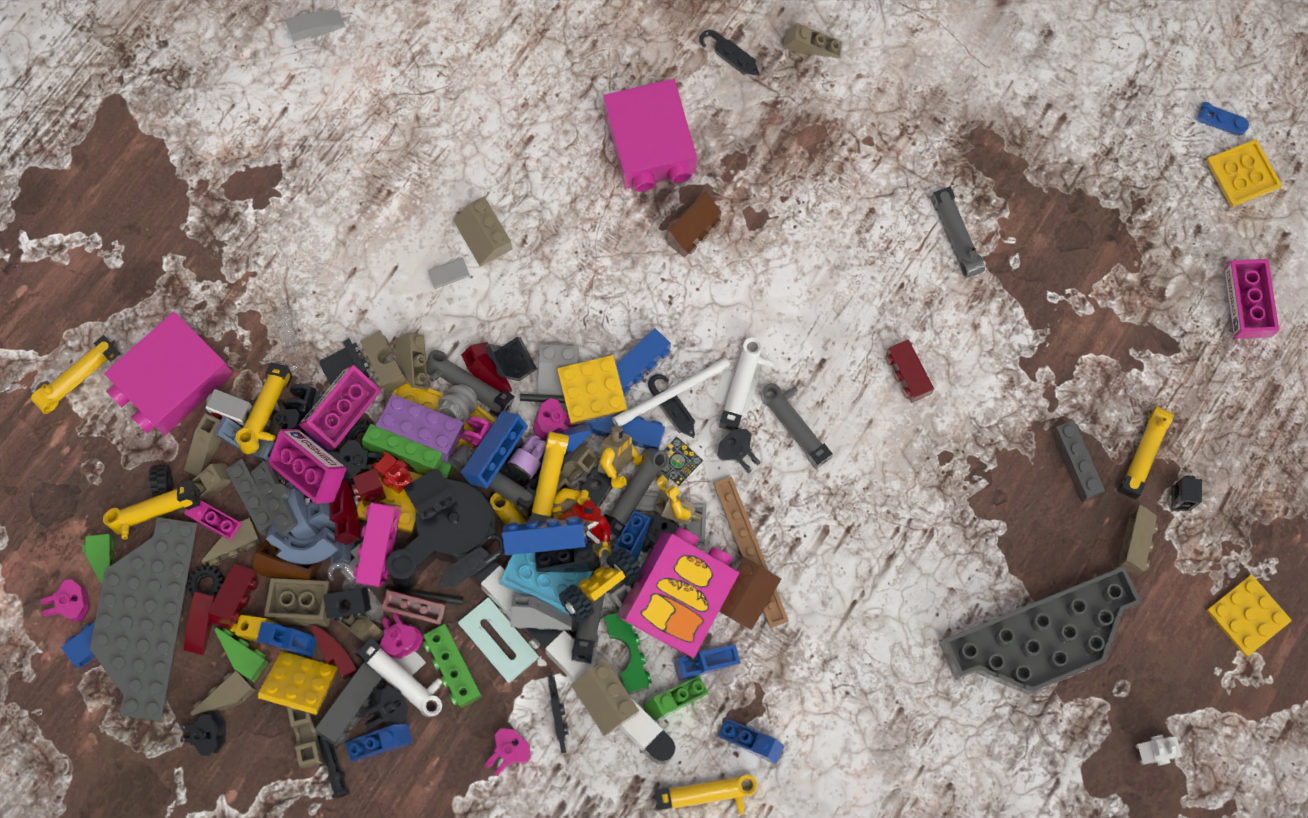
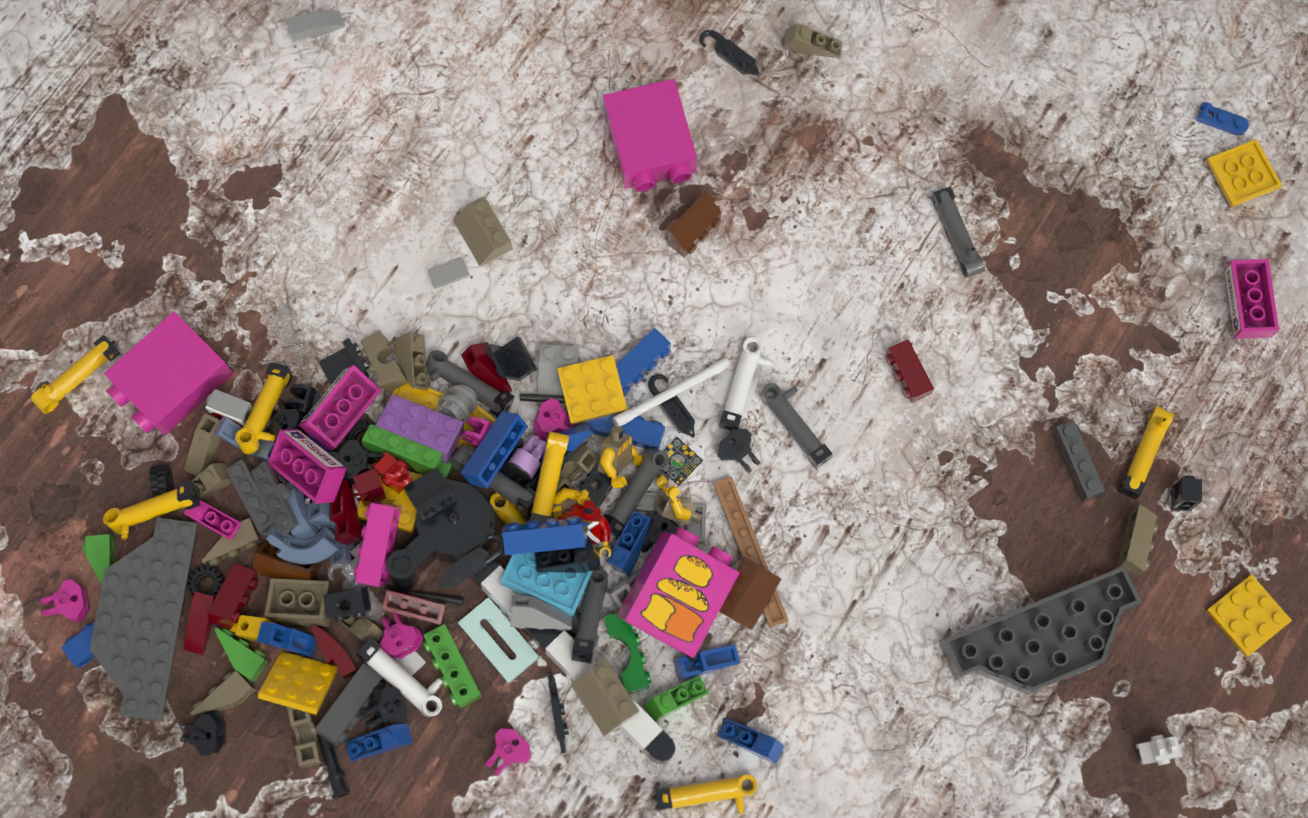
black plate [559,548,642,623] -> none

